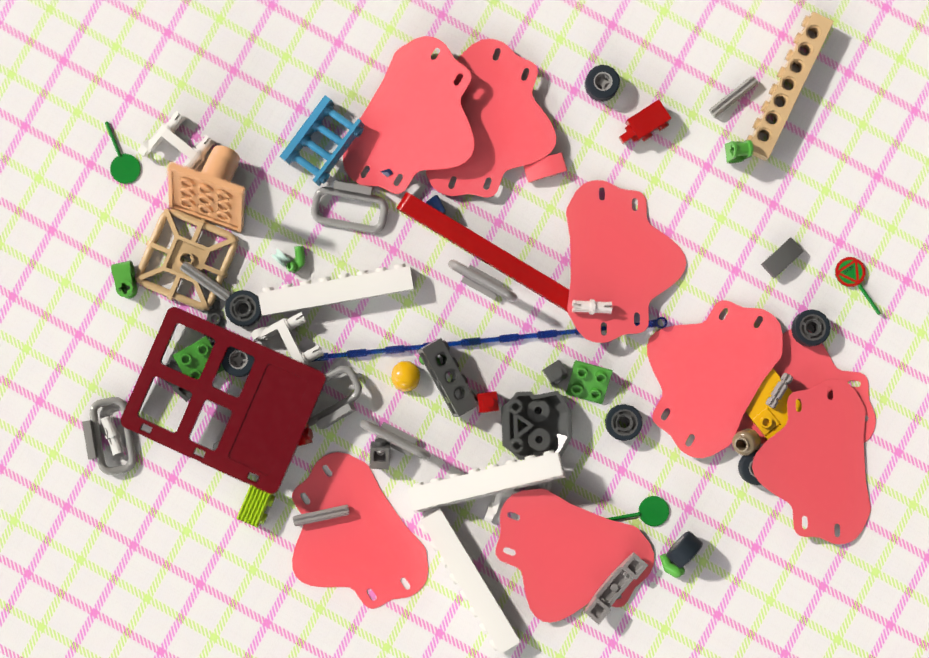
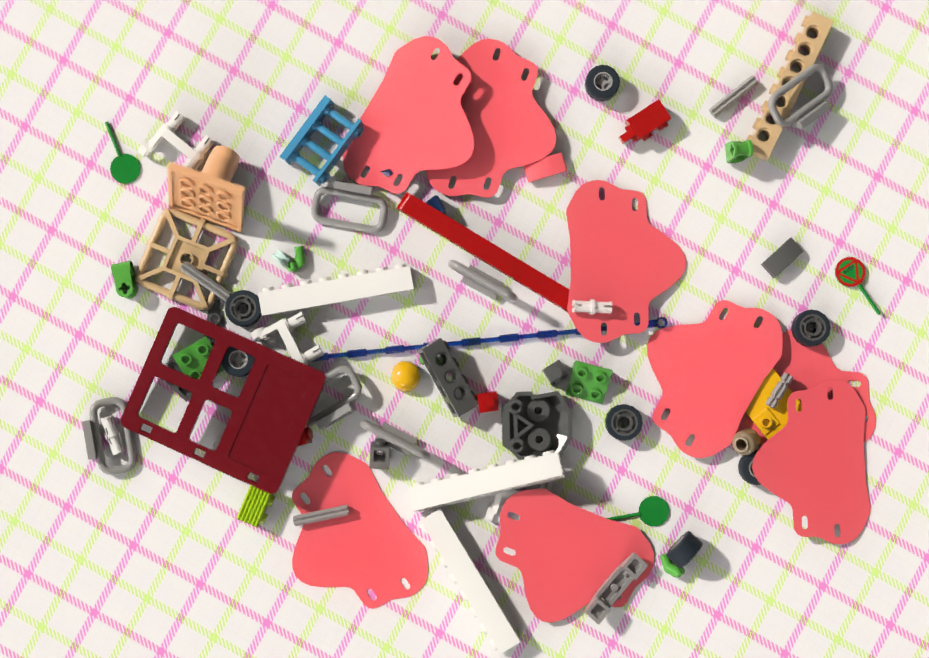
none -> light grey bar [768,63,833,129]

